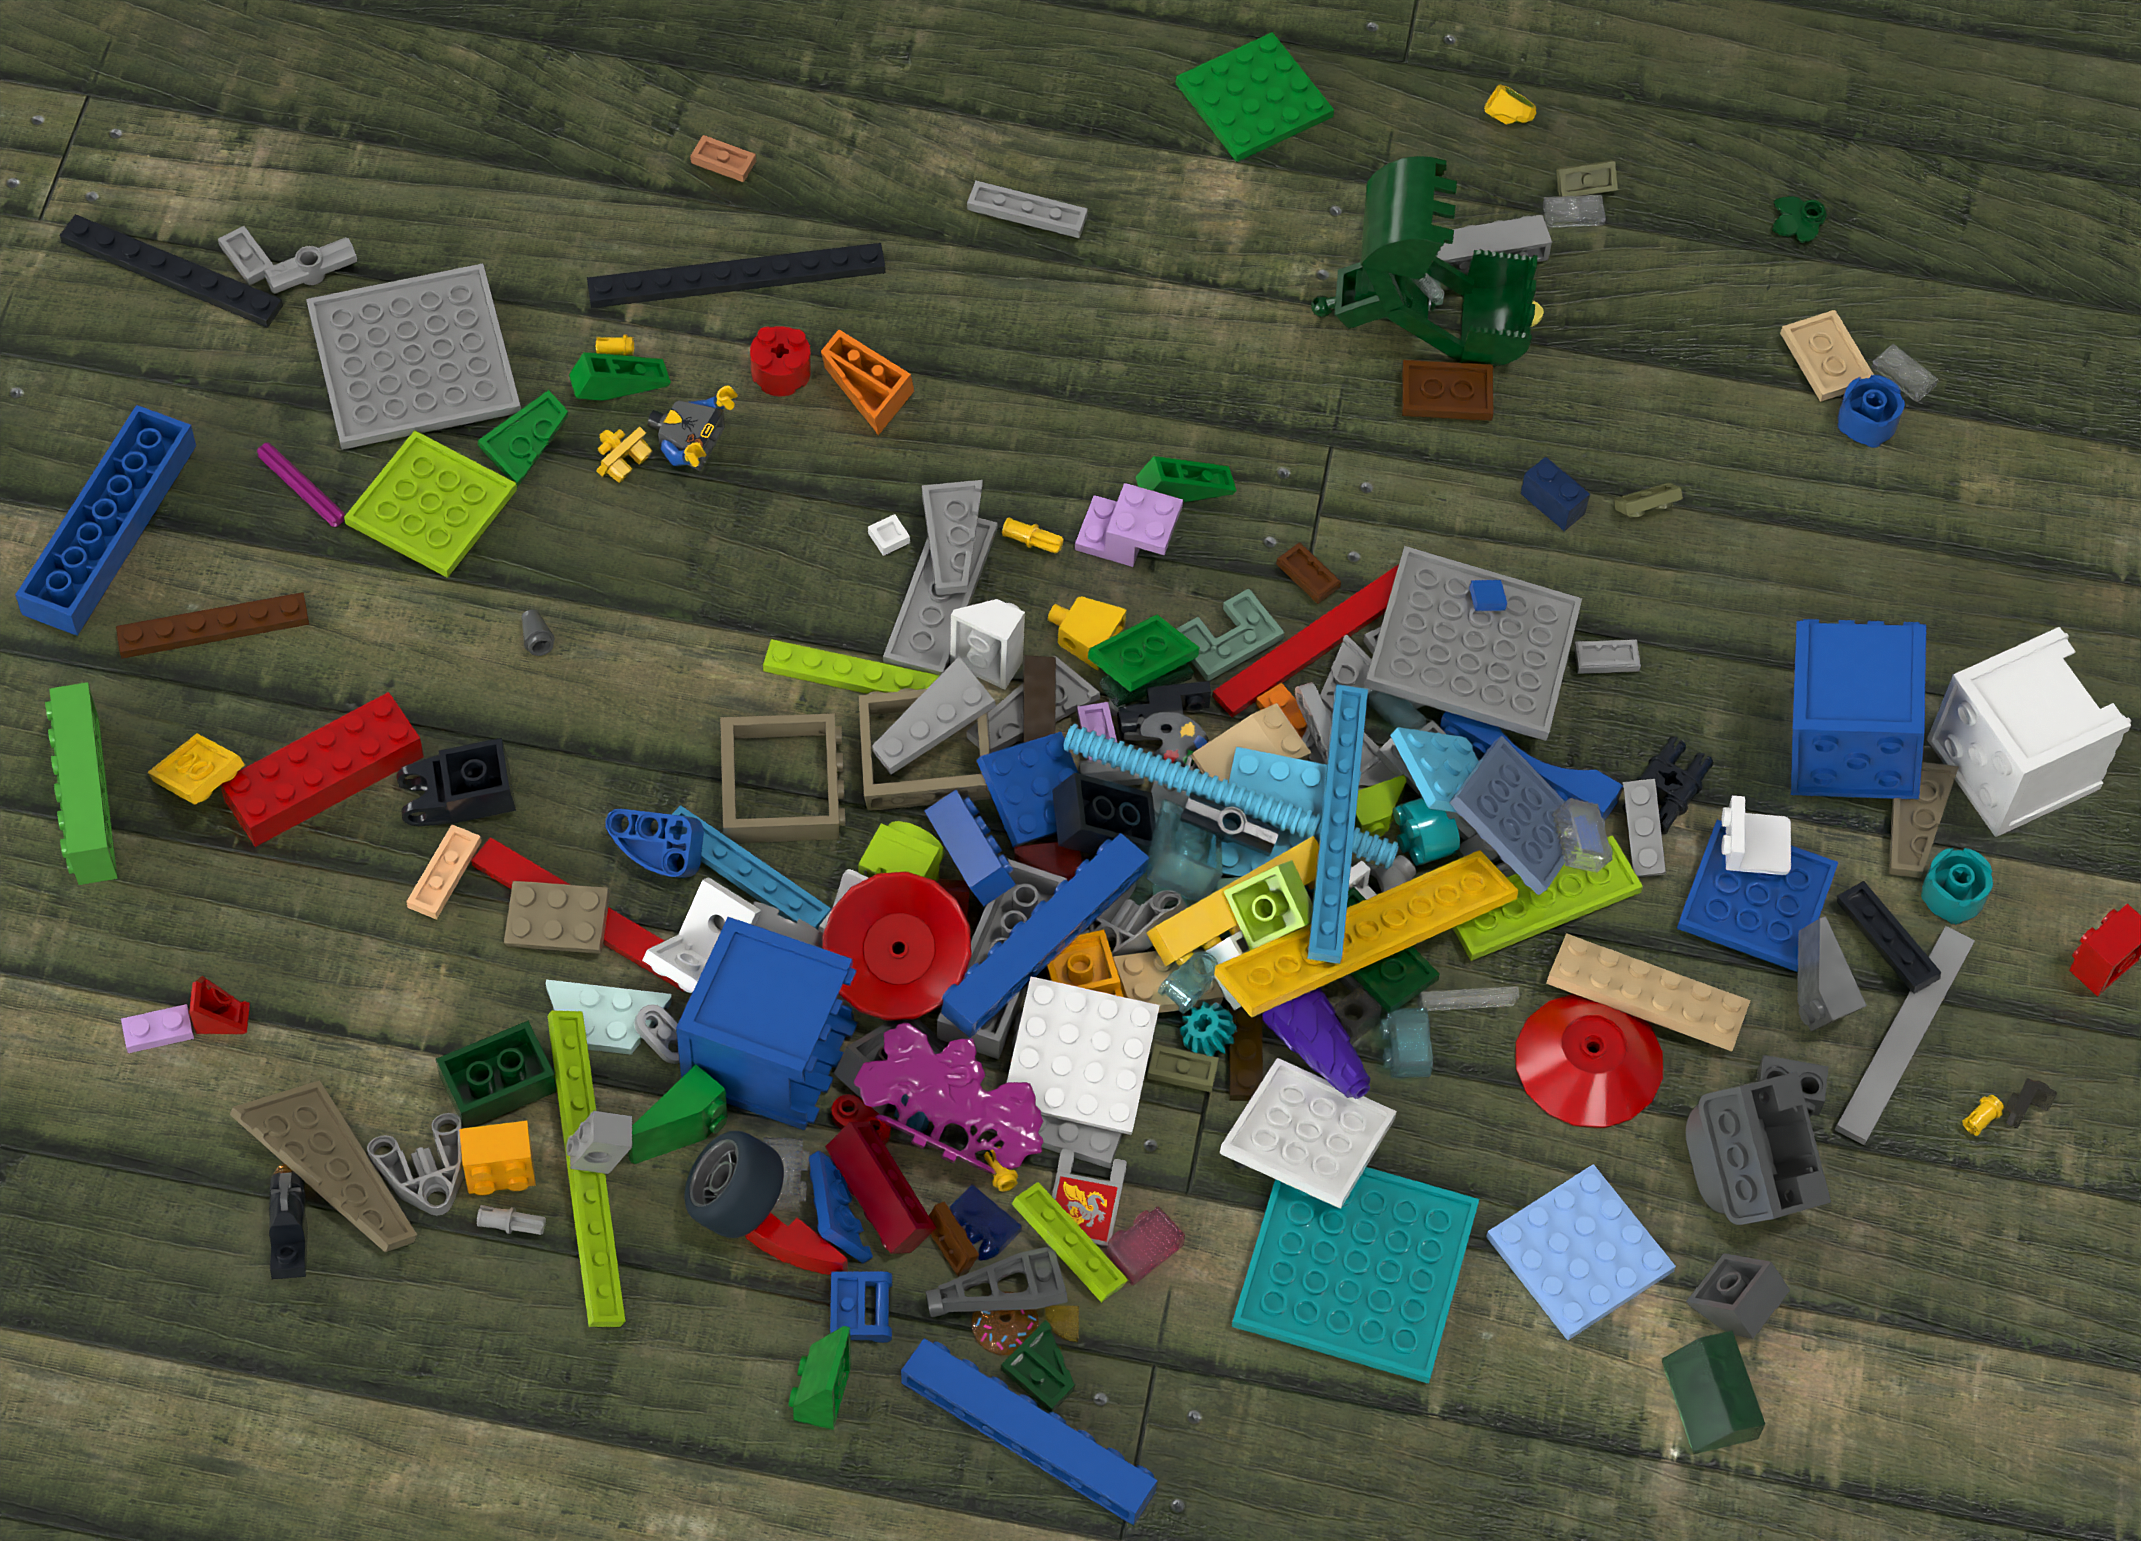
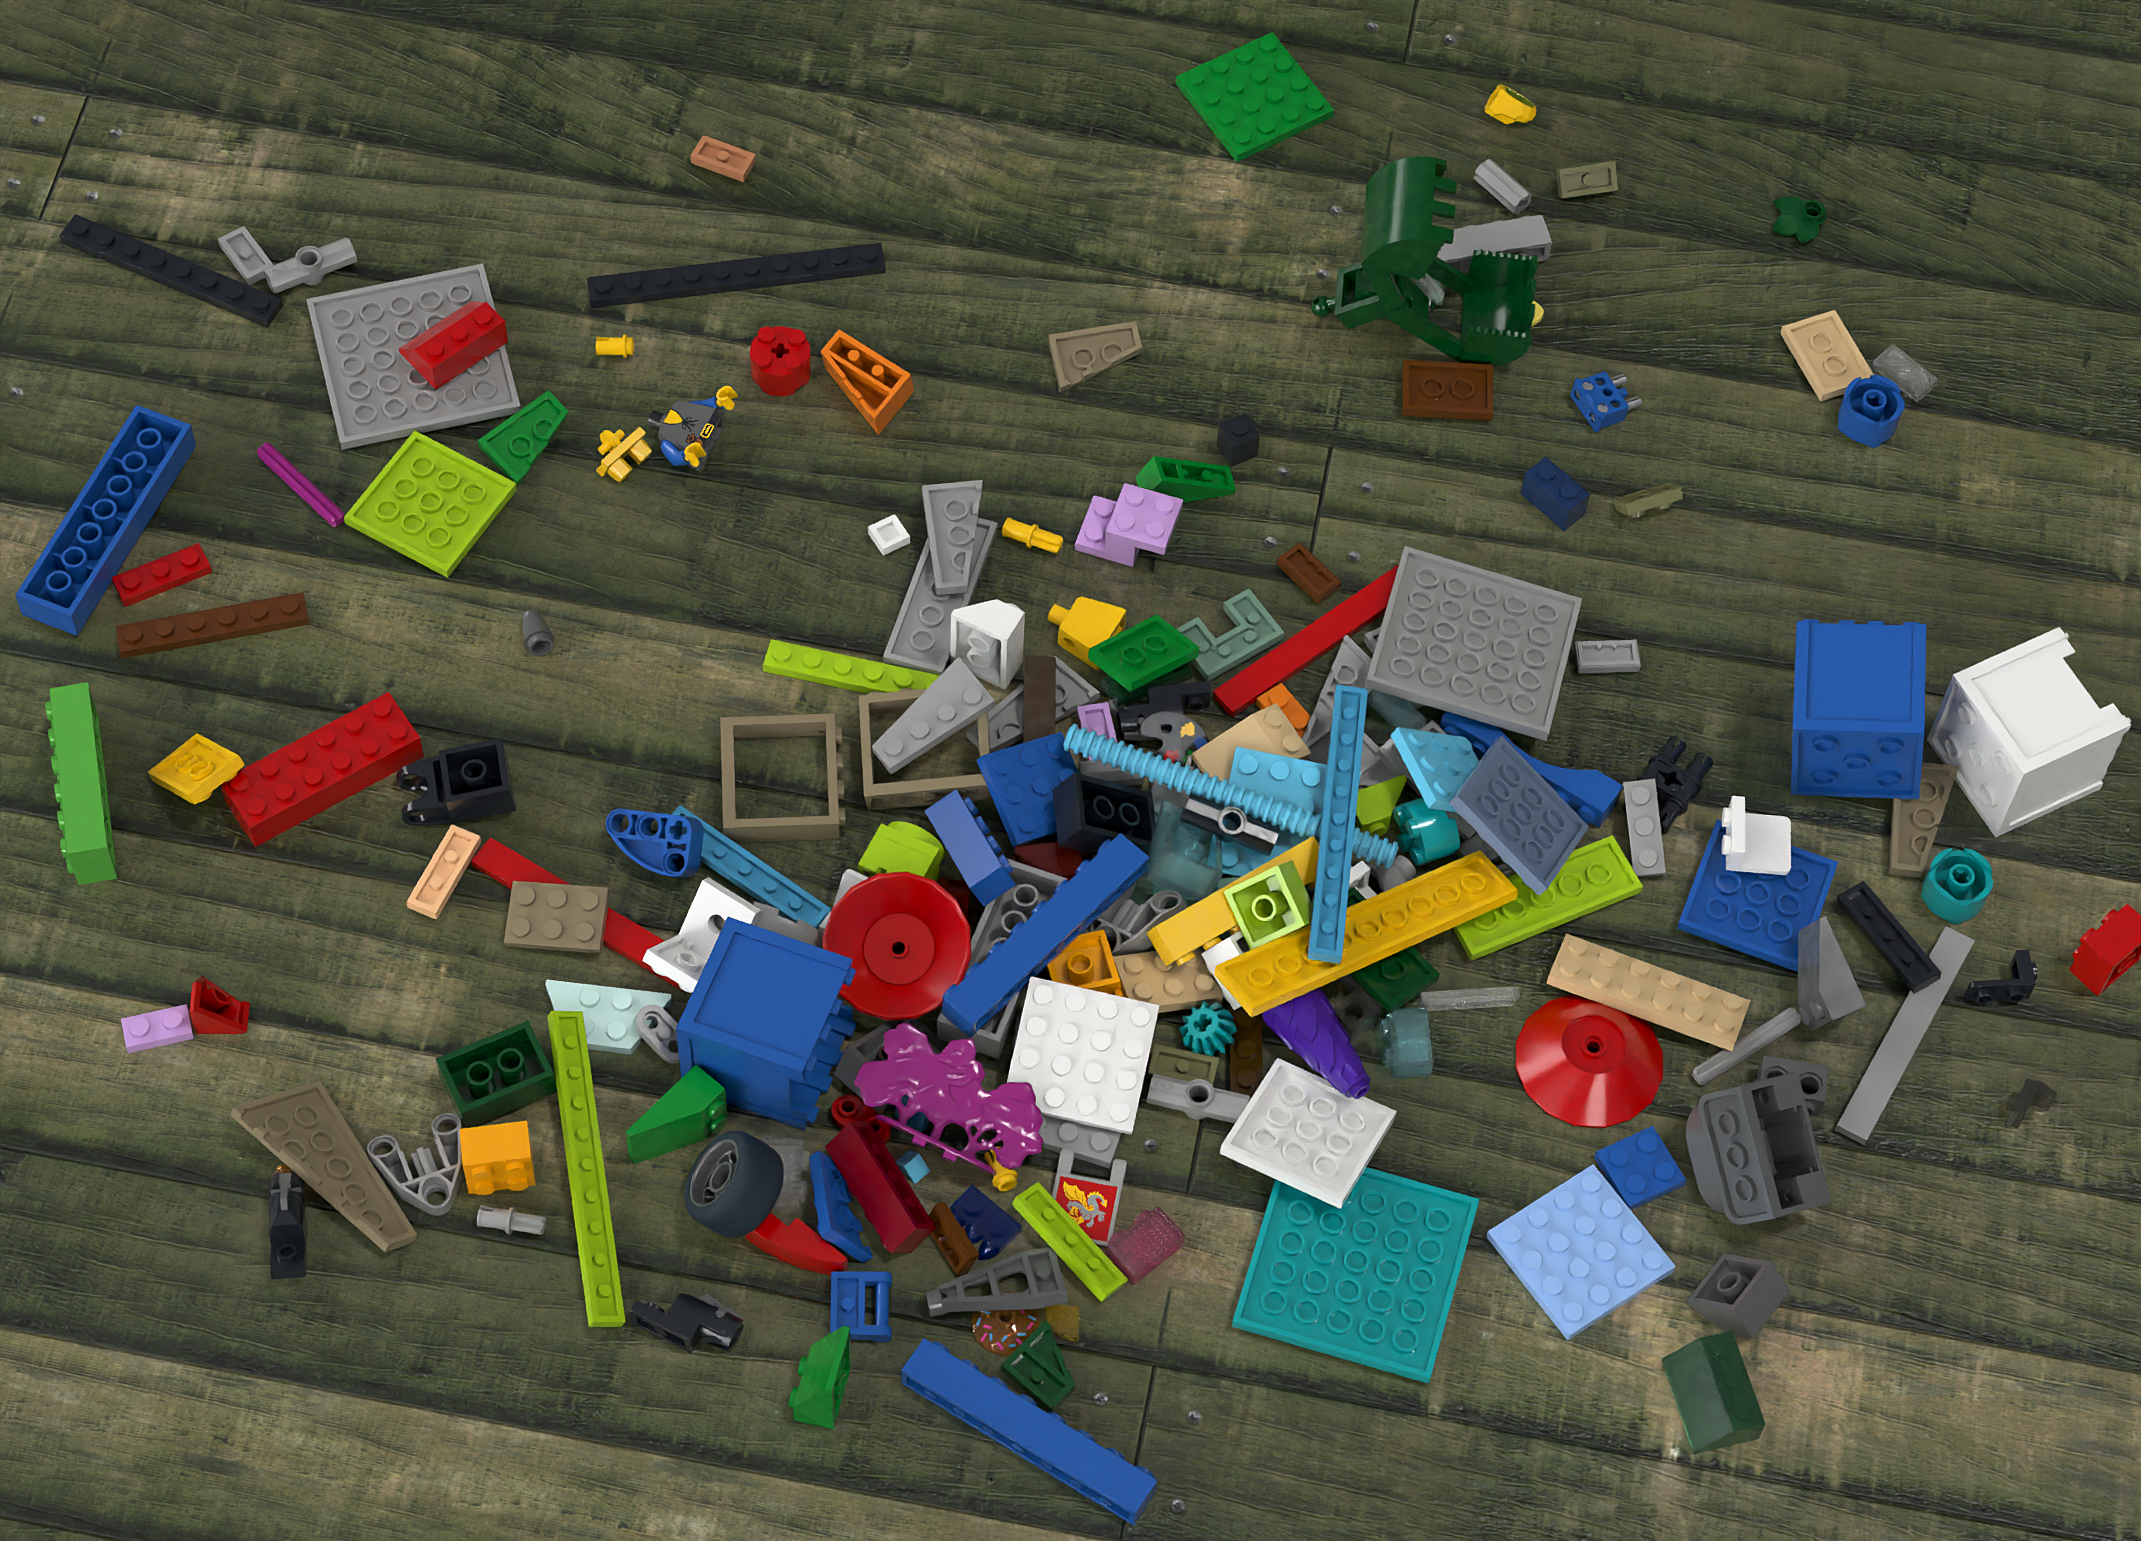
light grey brick [566,1111,632,1174] -> none
green slope [569,352,671,401] -> none
light grey plate [967,181,1088,238] -> none
clear light blue piece [1158,952,1218,1014] -> none
light grey beam [1295,682,1331,765] -> none
blue tile [1469,580,1507,611] -> none
clear plate [1543,195,1606,228] -> none
clear brick [1552,798,1613,872] -> none
yellow pin [1962,1095,2004,1136] -> none
none -> red plate [111,543,212,607]
none -> red slope [399,301,508,390]
none -> black plate [630,1293,744,1354]
none -> medium azure piece [895,1150,930,1184]
none -> dark tan wing [1048,321,1142,393]
none -> light grey piece [1147,1073,1250,1124]
none -> black brick [1217,413,1260,467]
none -> light grey axle [1474,159,1532,215]
none -> blue piece [1570,371,1642,432]
none -> blue plate [1594,1126,1686,1210]
none -> light grey axle [1692,1008,1801,1085]
none -> black bracket [1964,950,2037,1004]

